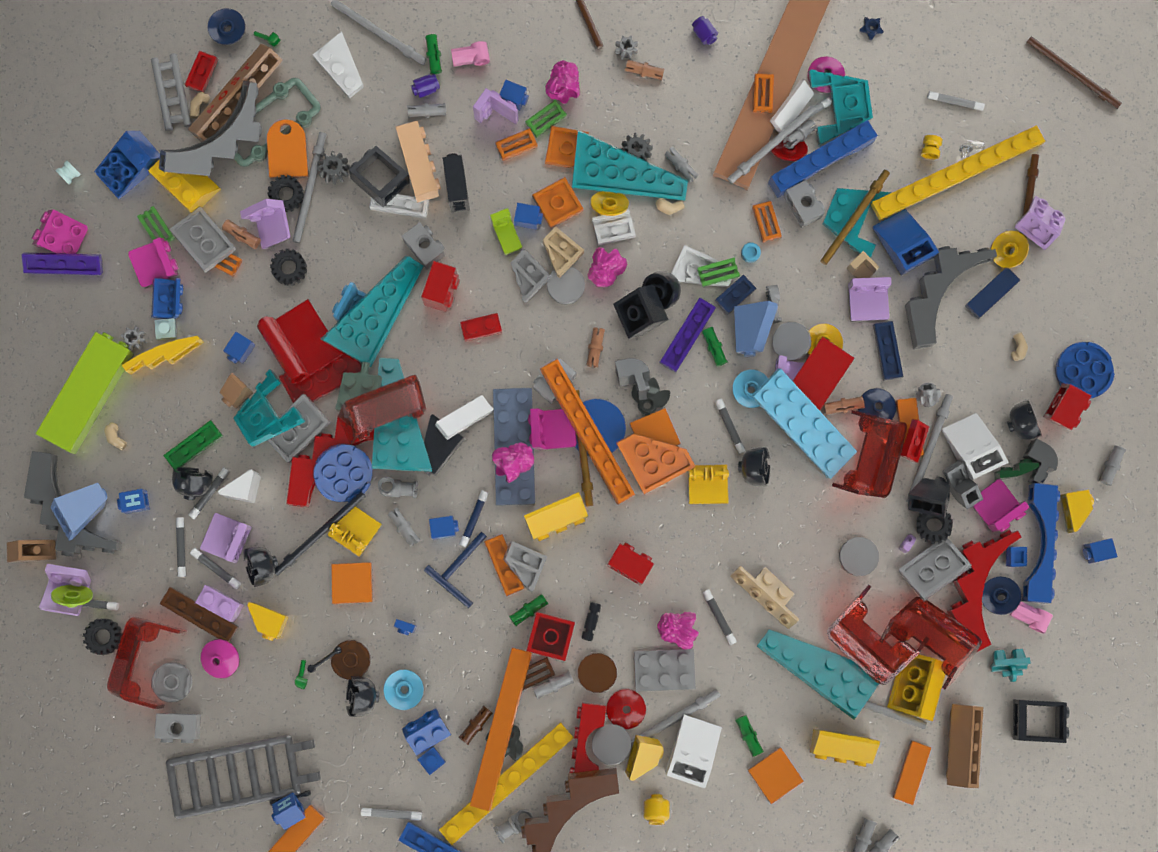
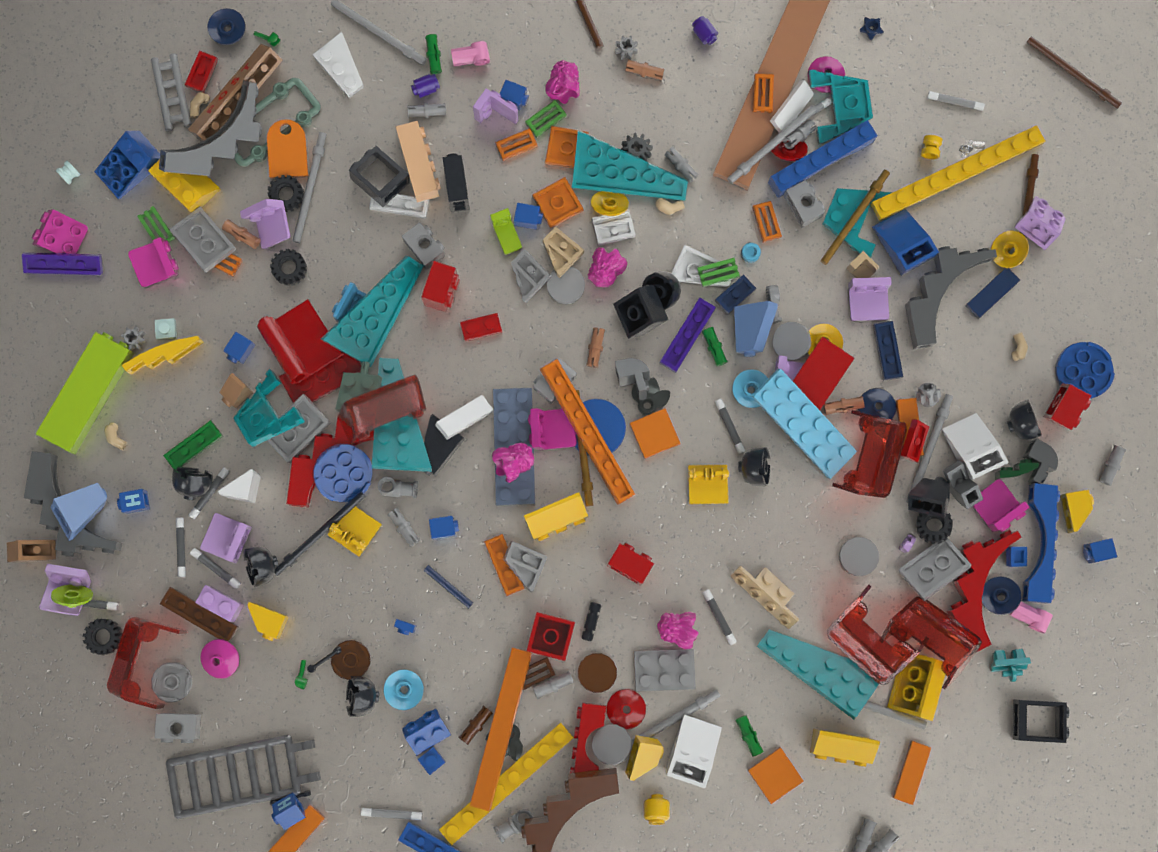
blue bracket [151,278,183,319] -> none
dark grey gear [317,151,350,185] -> none
orange tile [331,562,373,604] -> none
dark blue bar [442,531,487,580] -> none
dark blue bar [459,490,489,547] -> none
green pin [509,594,548,626] -> none
orange plate [616,433,696,494] -> none
medium nougat brick [946,704,984,788] -> none

